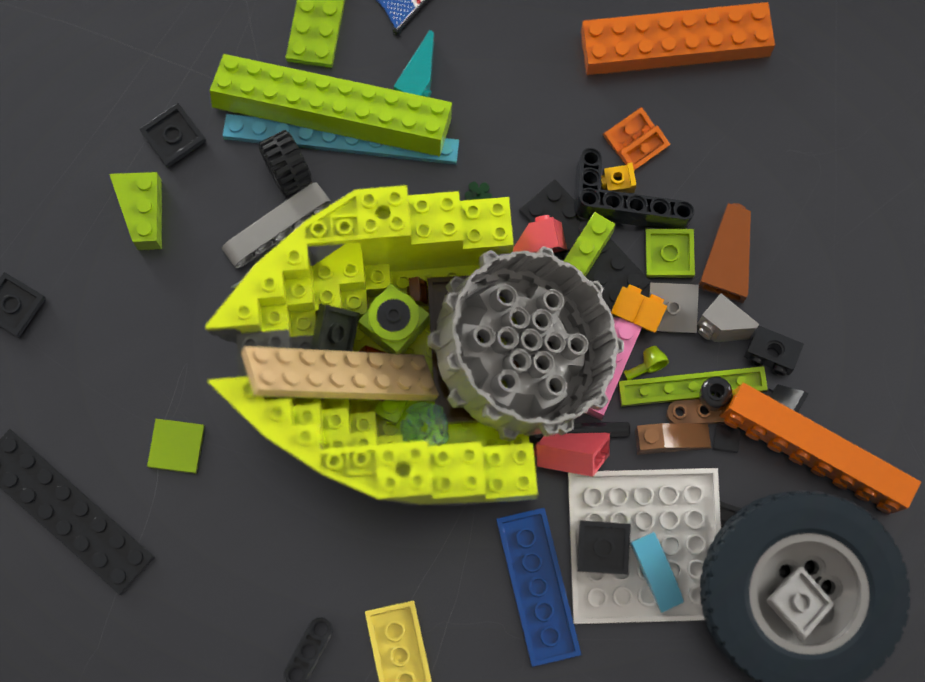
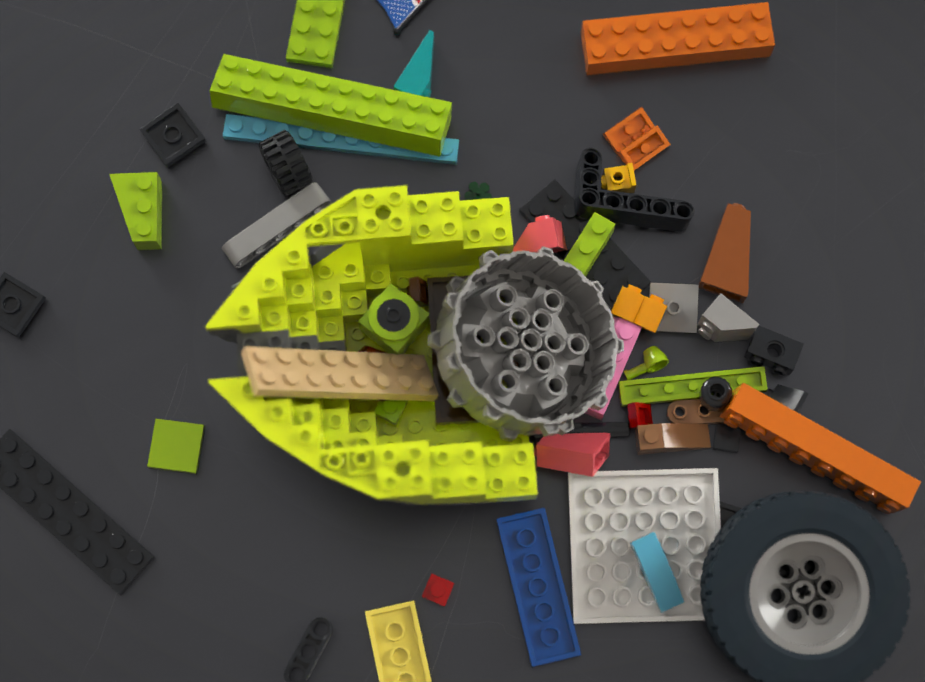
pearl dark grey tile [310,304,360,352] -> none
clear light blue plate [401,402,449,446] -> none
black plate [577,520,631,575] -> none
lime plate [645,229,695,278] -> none
light grey tile [766,565,835,640] -> none
none -> red plate [422,573,455,607]
none -> red plate [627,402,653,429]

